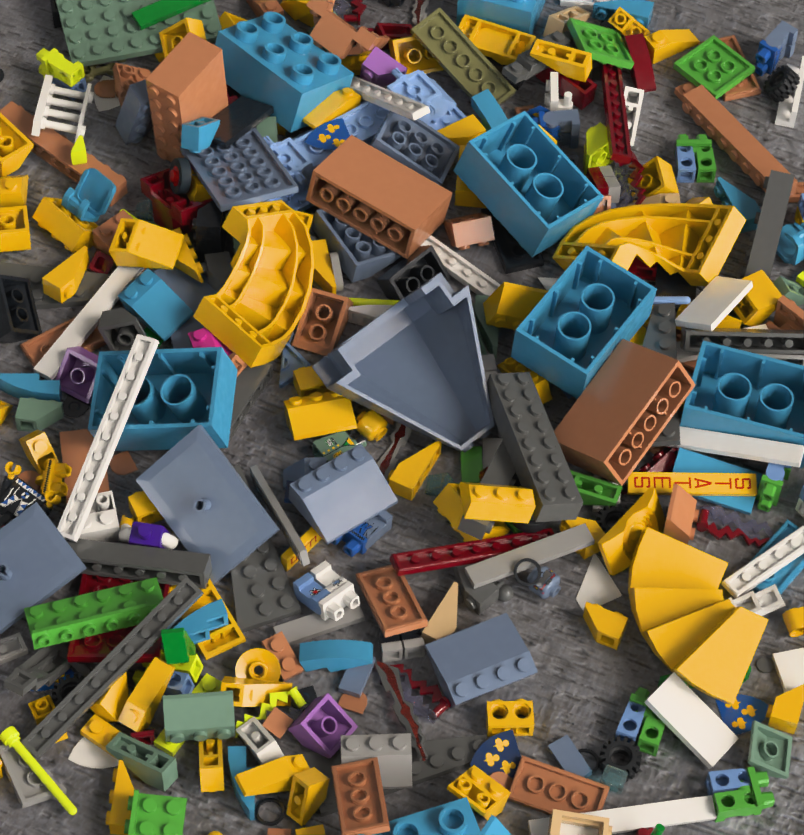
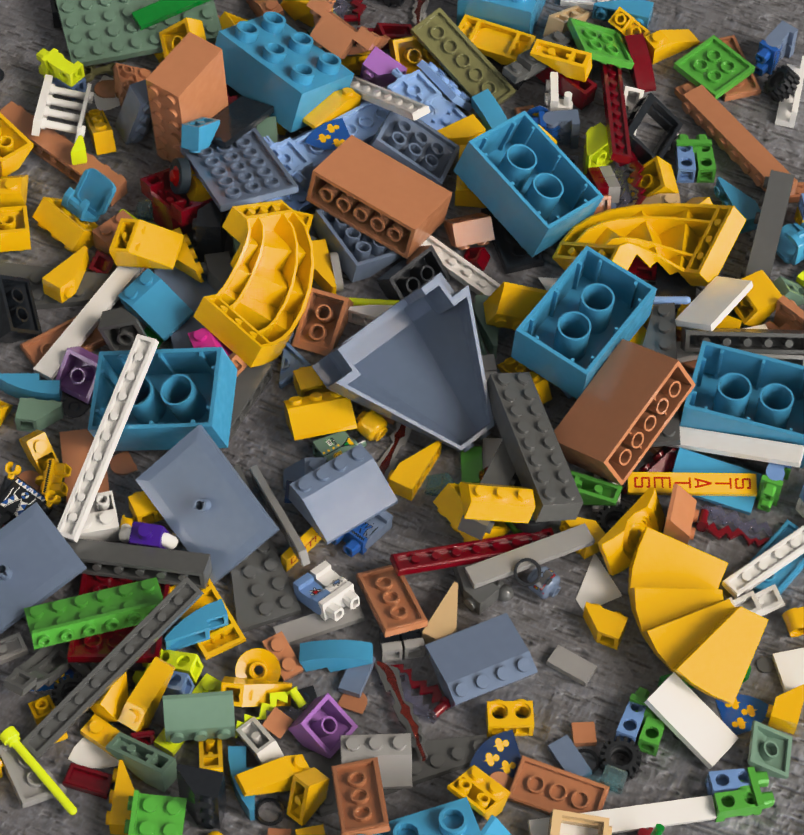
green slope [161,628,196,664] -> none
none -> dark red tile [62,763,114,799]
none -> yellow slope [85,109,116,155]
none -> black slope [176,764,227,830]
none -> light blue plate [417,60,472,112]
none -> dark red slope [463,247,490,271]
none -> light grey tile [546,645,597,686]
none -> nougat tile [571,722,597,747]
none -> black window [627,92,683,165]

